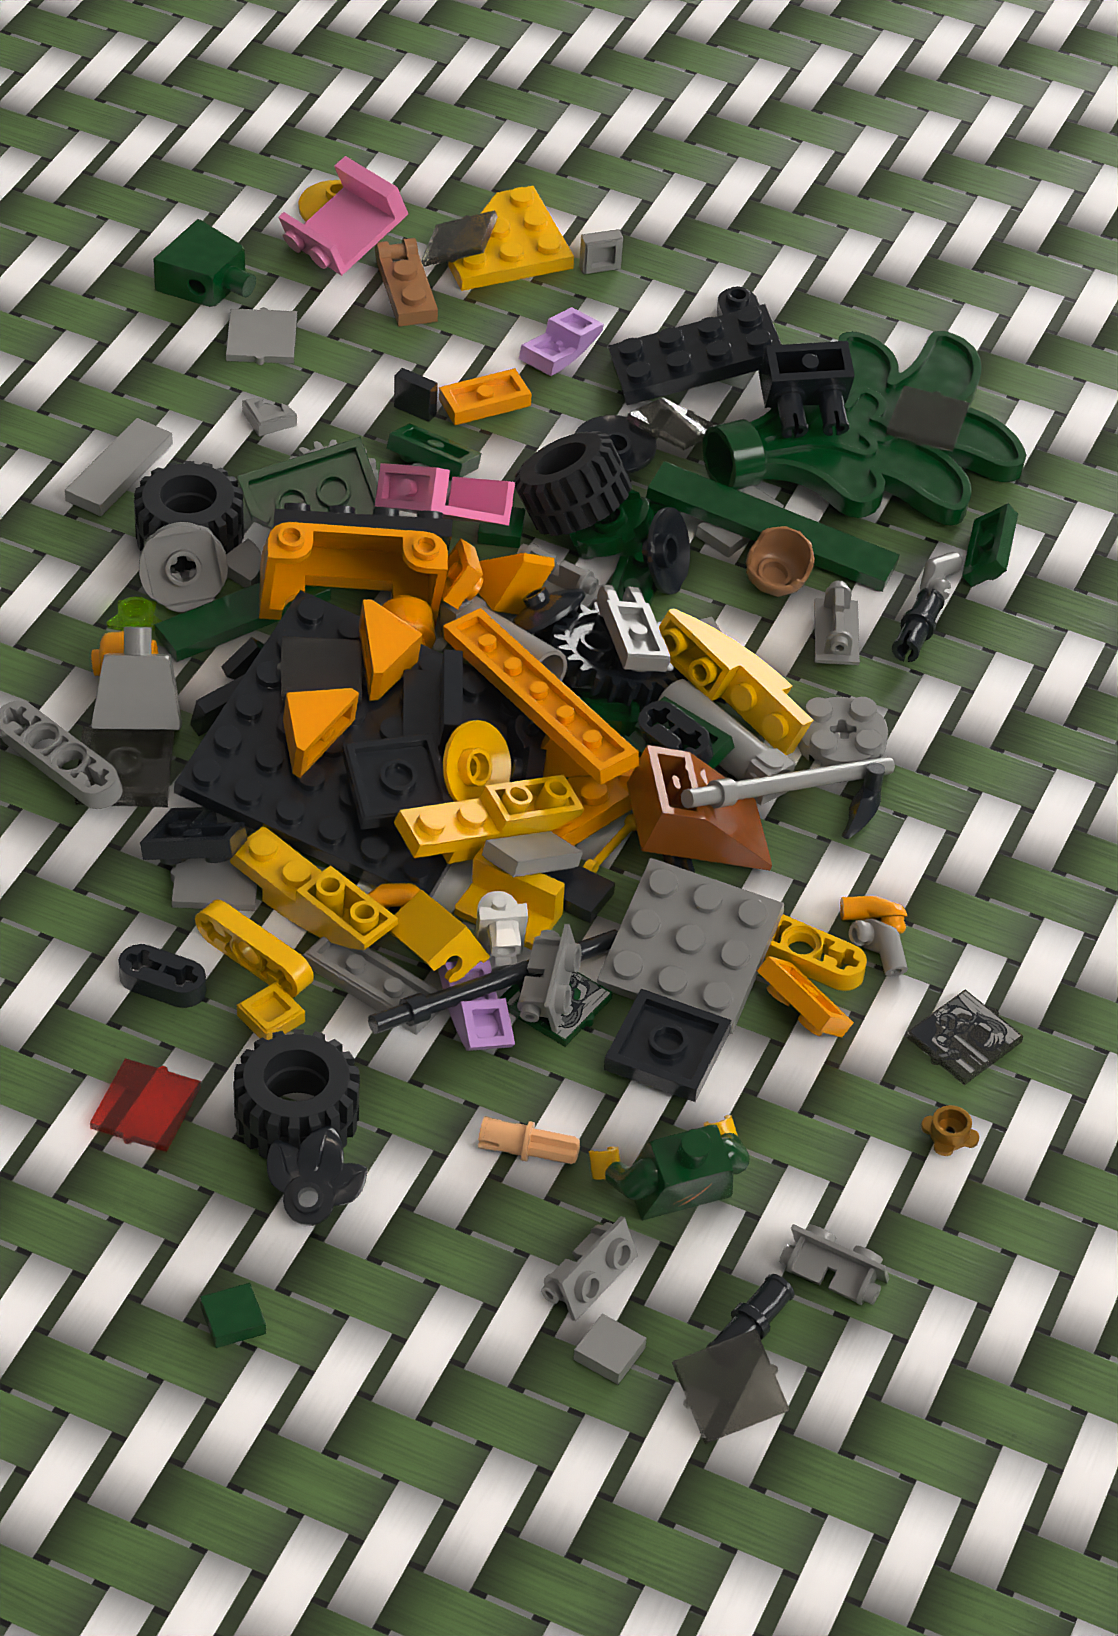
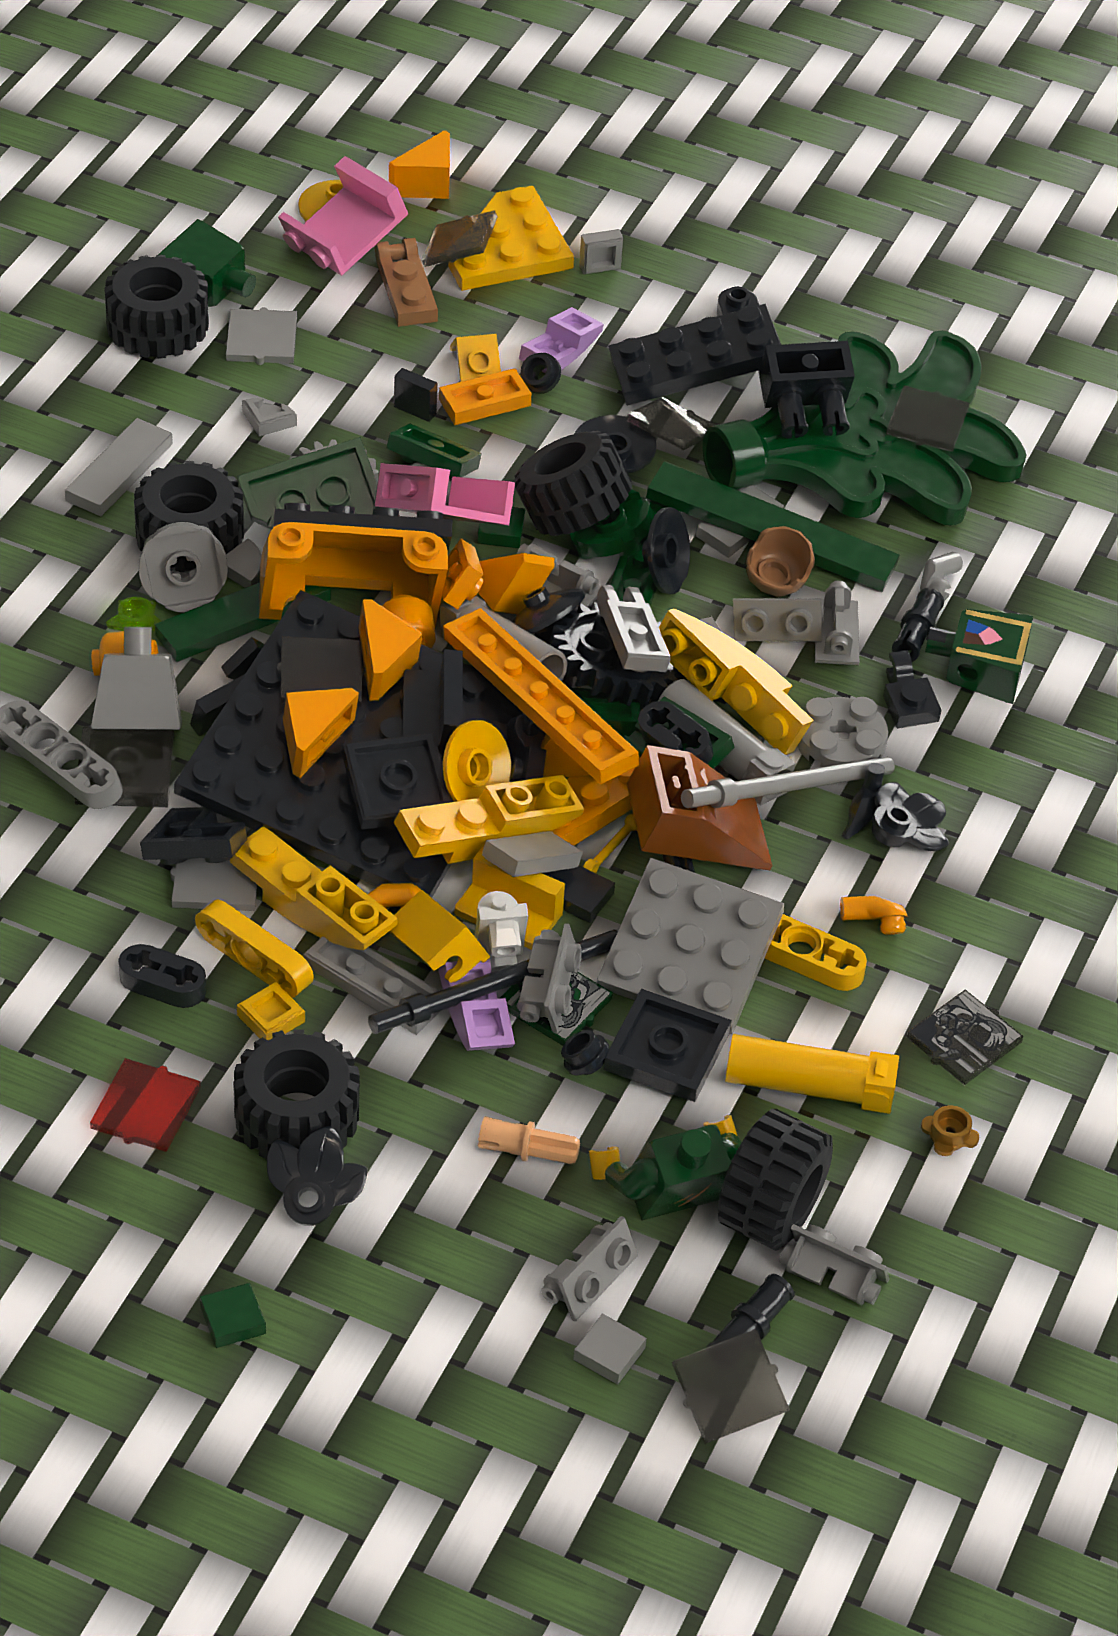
light orange plate [757,956,854,1037] -> none
light grey arm [849,918,908,977] -> none
dark green plate [962,503,1018,587] -> none
none -> black tyre [104,255,209,359]
none -> light orange slope [389,130,450,199]
none -> yellow bracket [450,334,501,382]
none -> black plate [521,353,561,394]
none -> black plate [561,1030,609,1076]
none -> black tyre [718,1108,833,1251]
none -> yellow piece [725,1034,899,1114]
none -> light grey hinge [733,598,824,642]
none -> black plate [872,782,949,851]
none -> black plate [883,650,942,729]
none -> dark green torso [925,609,1033,704]

